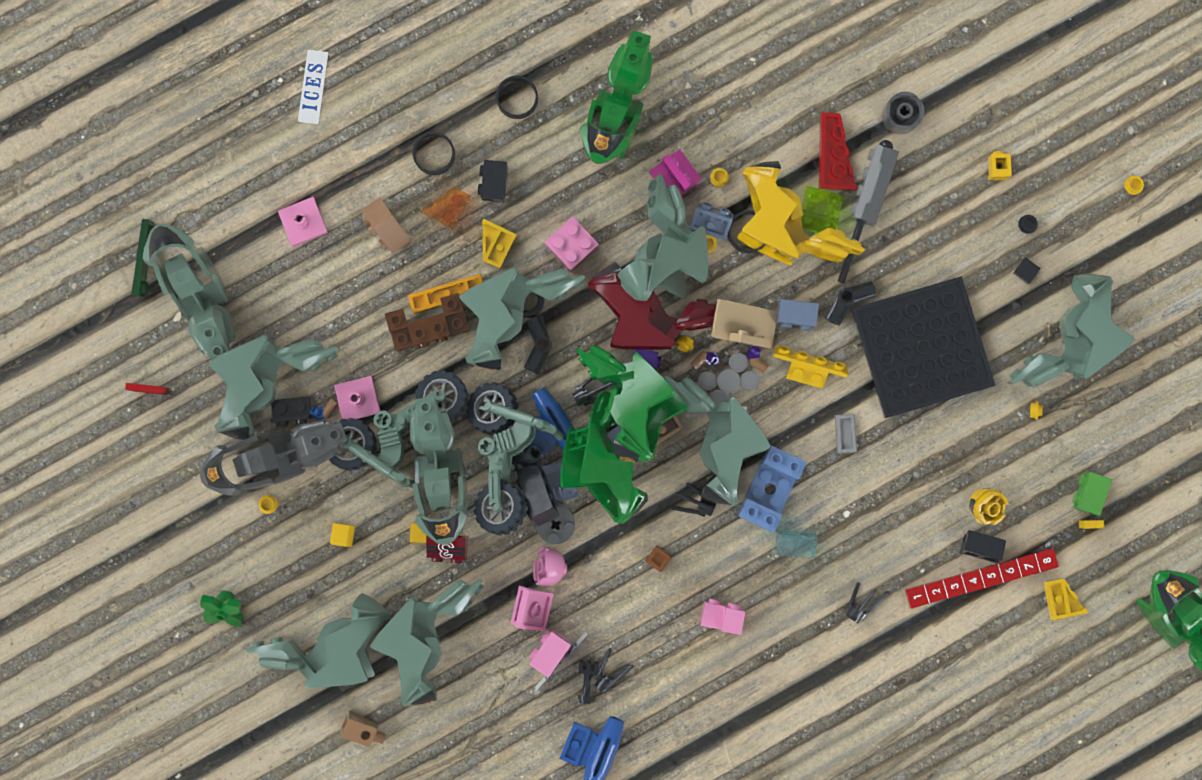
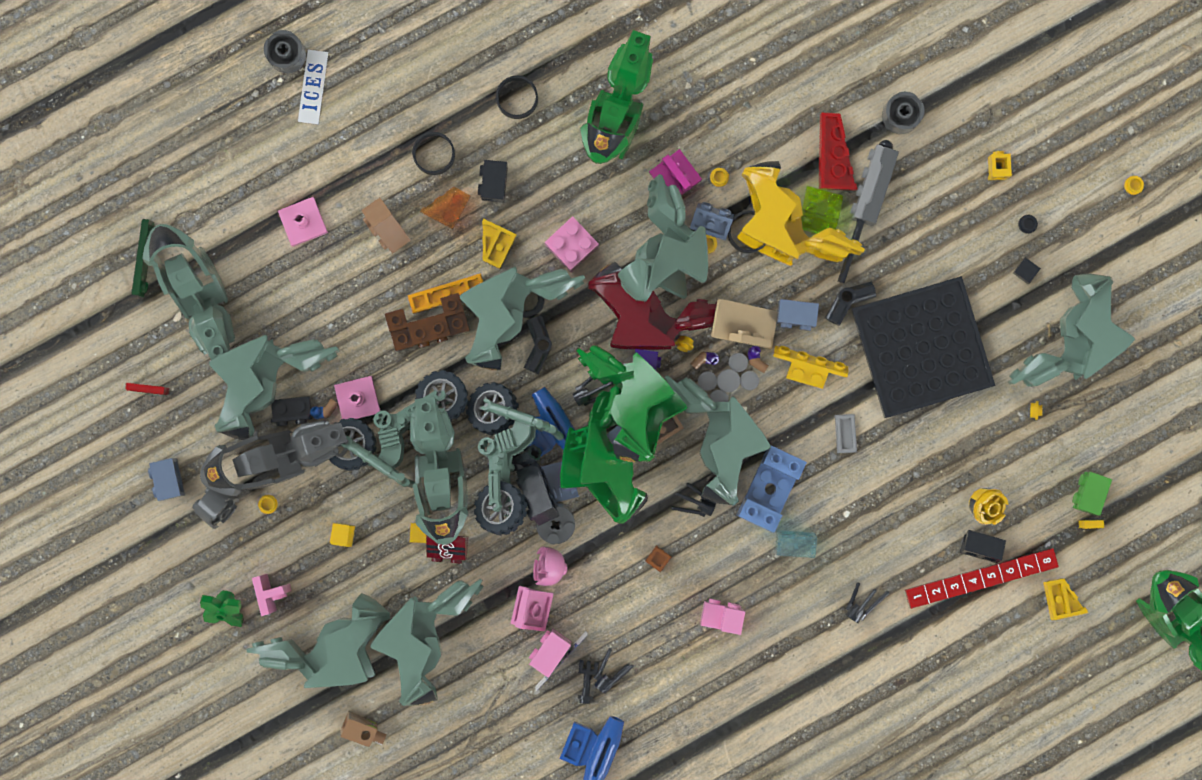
none -> sand blue brick [148,458,185,501]
none -> dark grey brick [192,488,239,529]
none -> bright pink bracket [252,574,292,616]
none -> dark grey brick [264,30,306,74]

